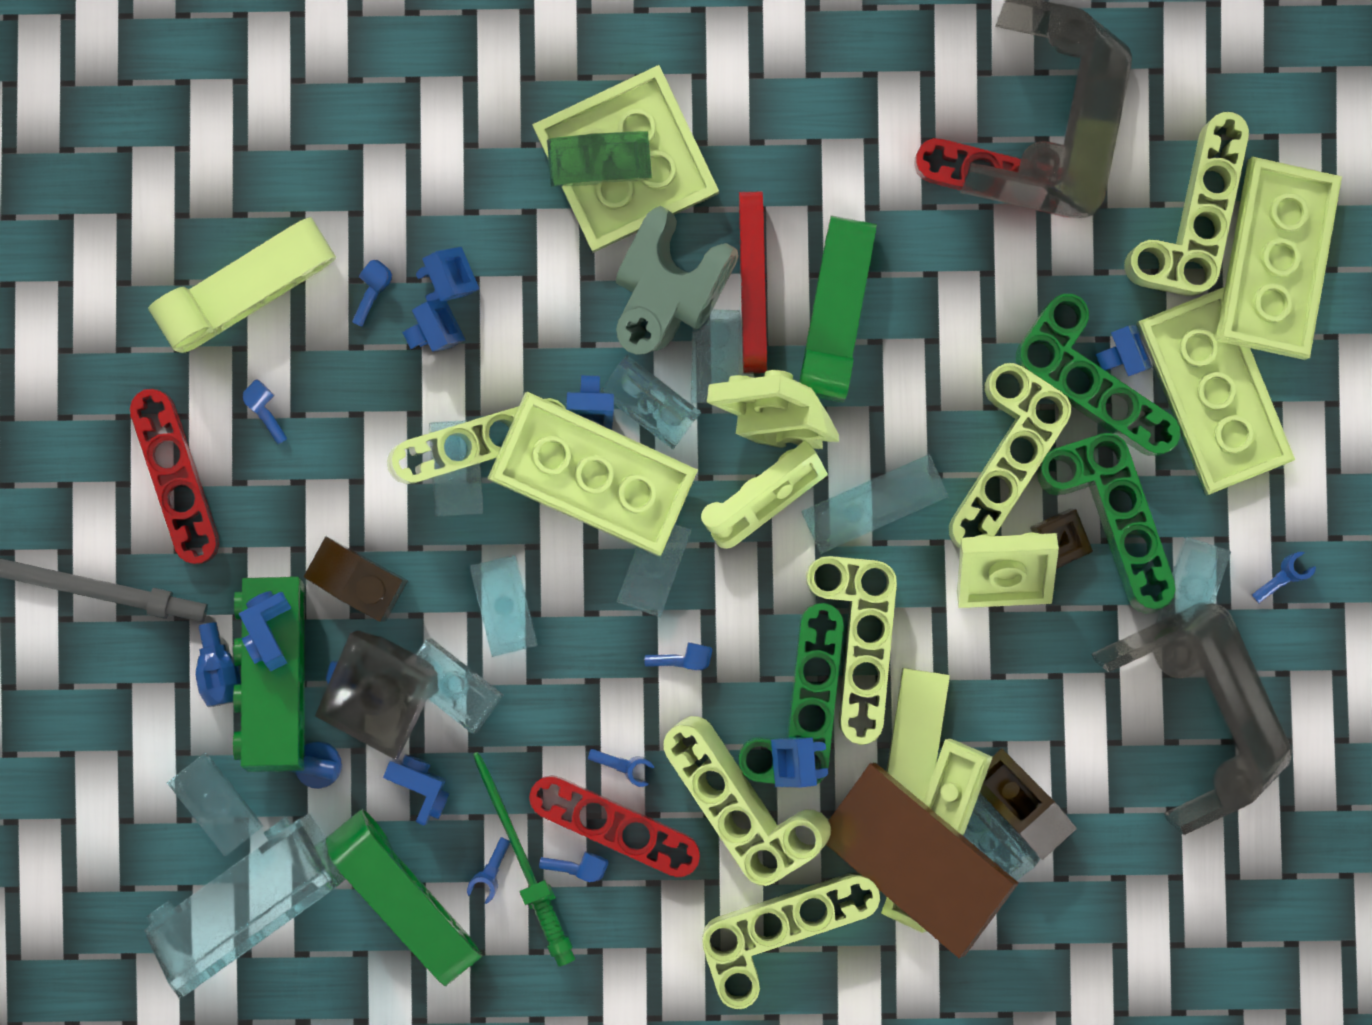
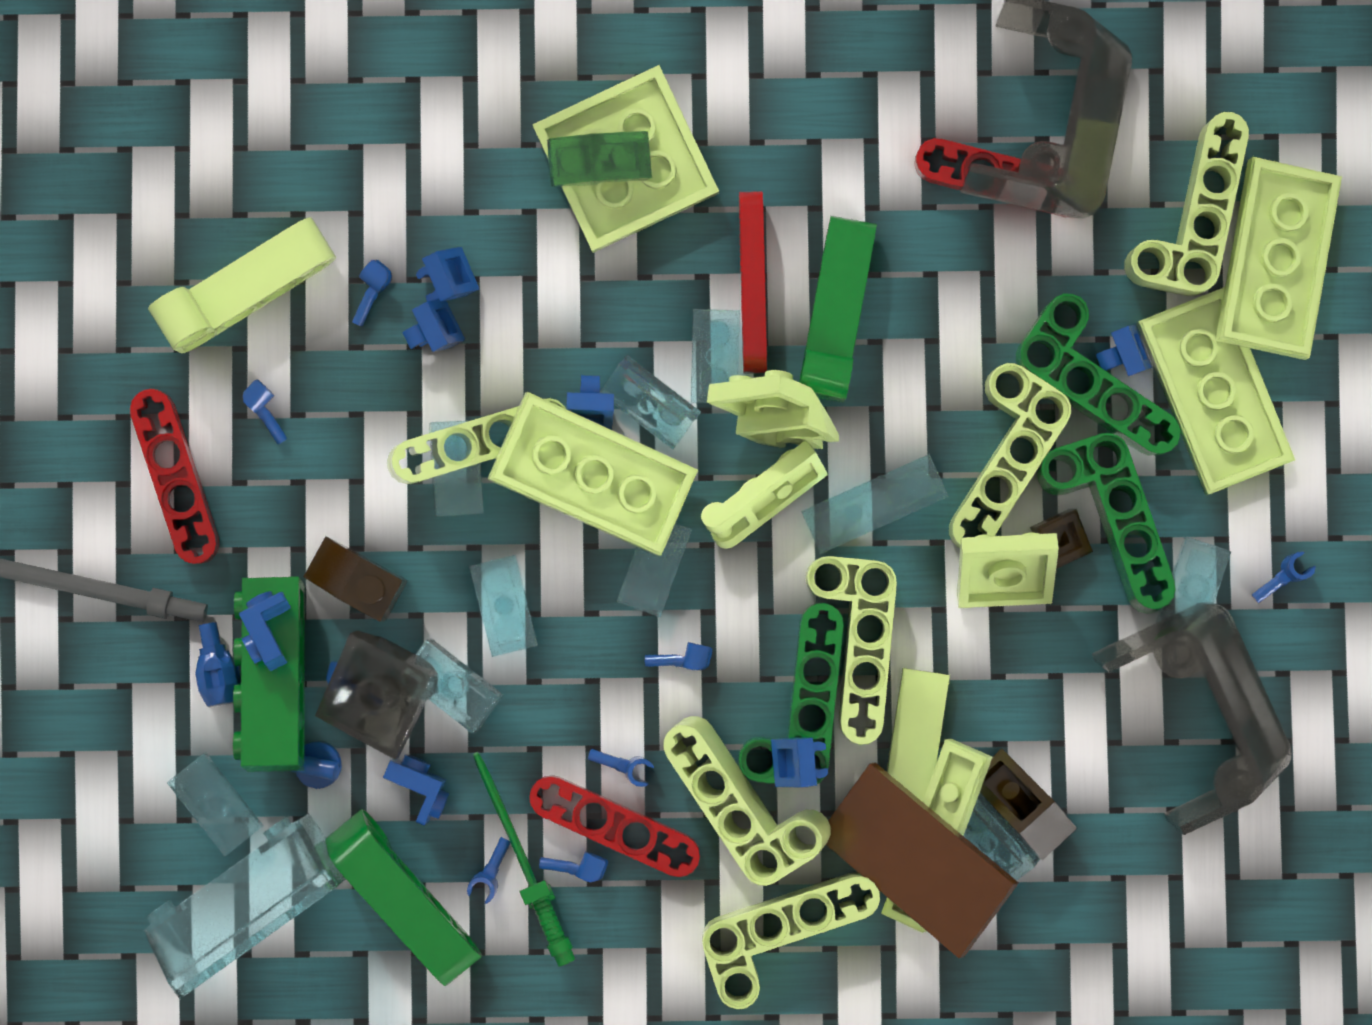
sand green piece [616,206,739,355] -> none

